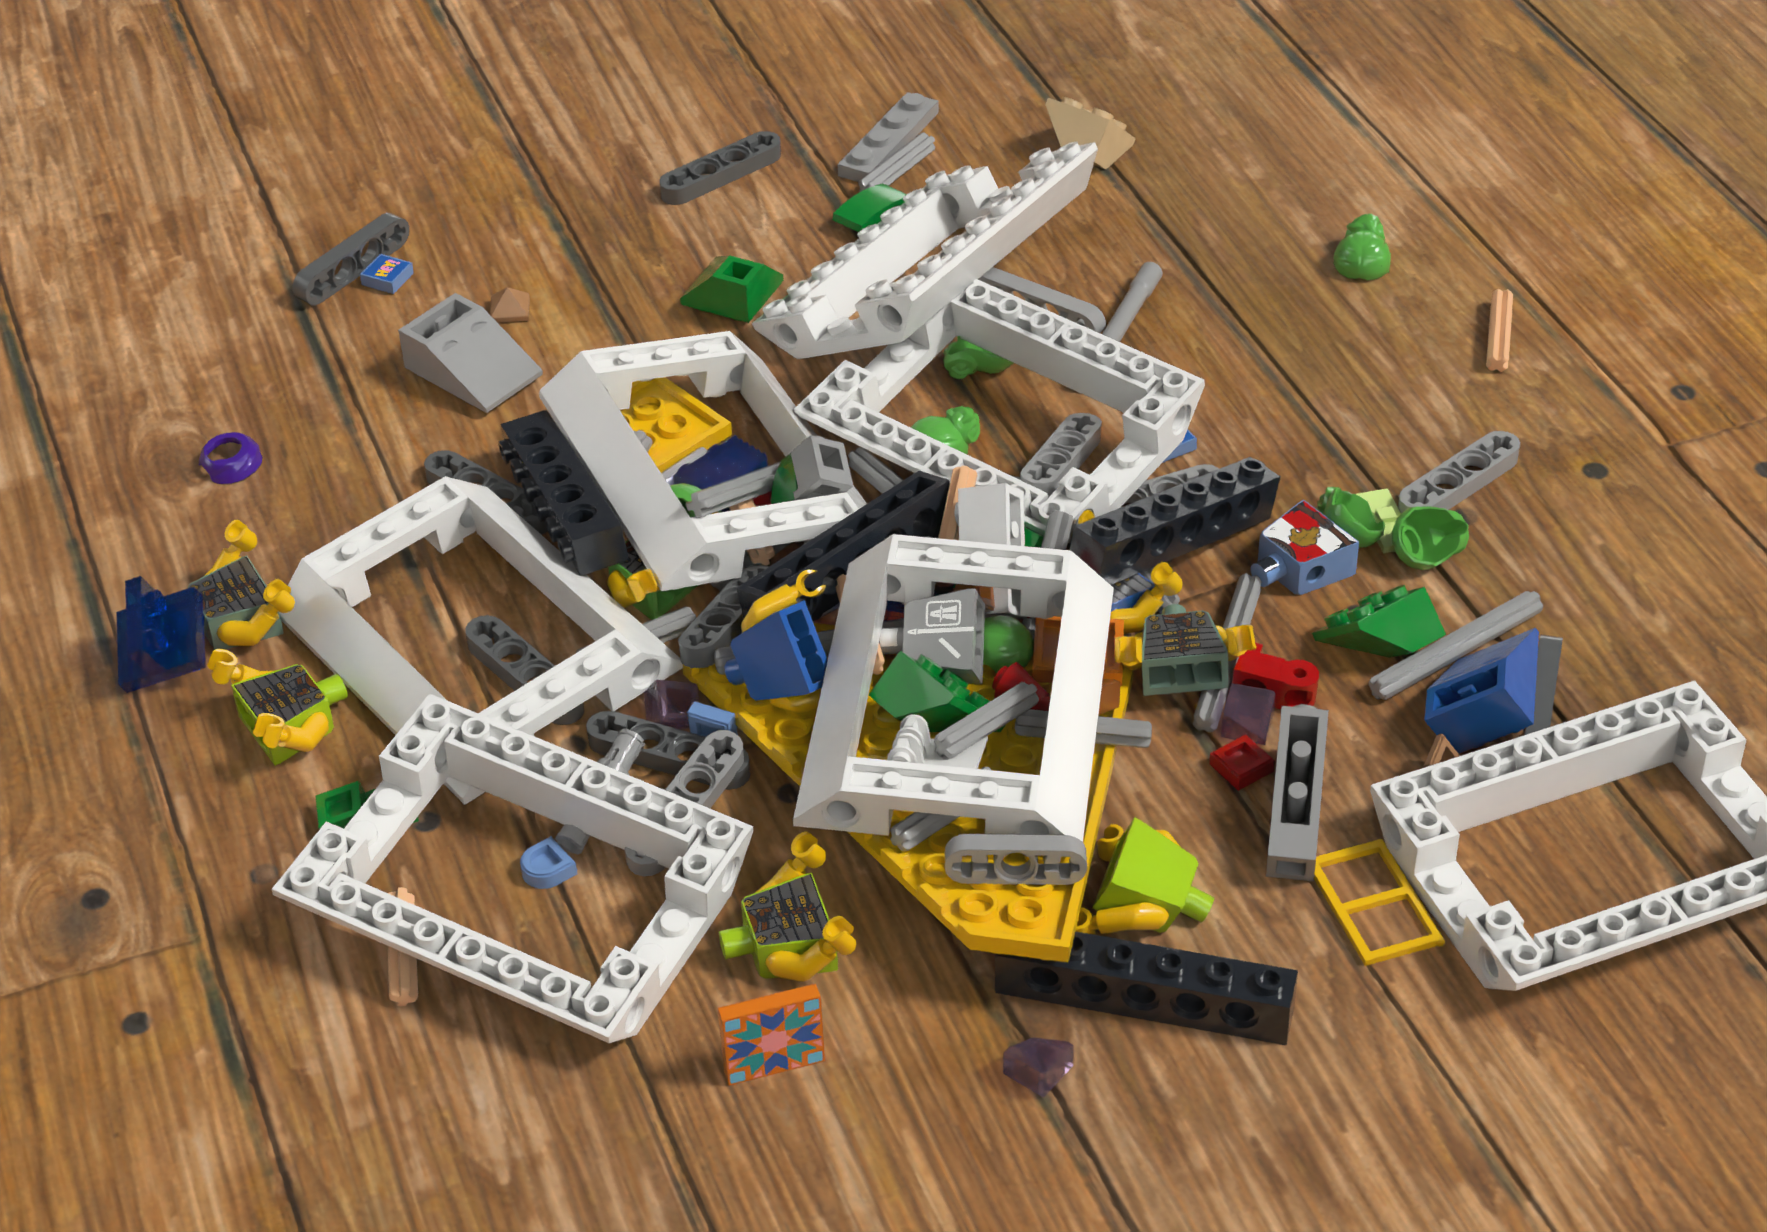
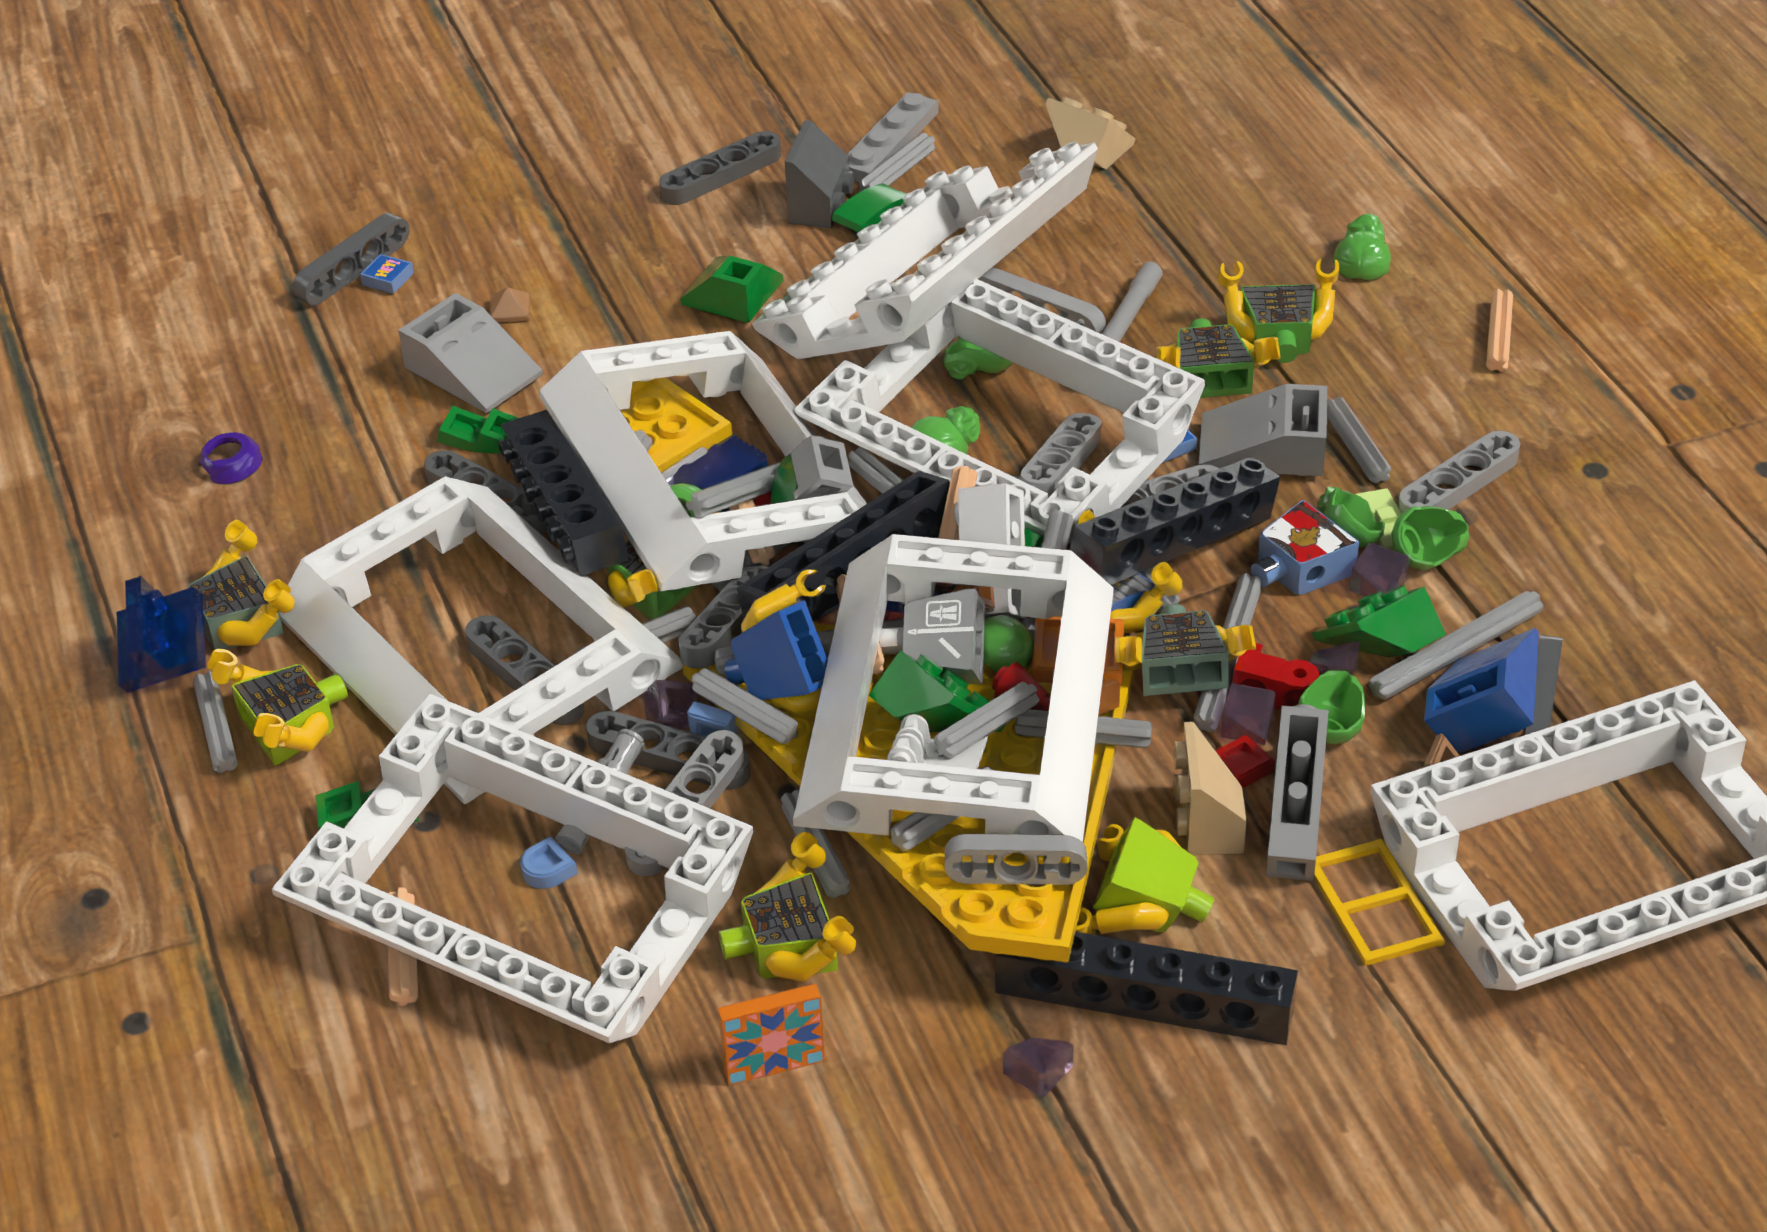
none -> light grey axle [193,671,238,774]
none -> green slope [436,405,518,454]
none -> light grey axle [692,668,798,744]
none -> light grey axle [781,789,850,899]
none -> dark grey slope [785,120,855,228]
none -> torso [1156,318,1281,398]
none -> tan slope [1173,722,1246,855]
none -> light grey slope [1199,384,1327,476]
none -> torso [1217,258,1339,363]
none -> bright green hair [1298,670,1365,744]
none -> slope [1309,642,1361,677]
none -> light grey axle [1327,396,1391,484]
none -> clear purple slope [1350,543,1409,597]

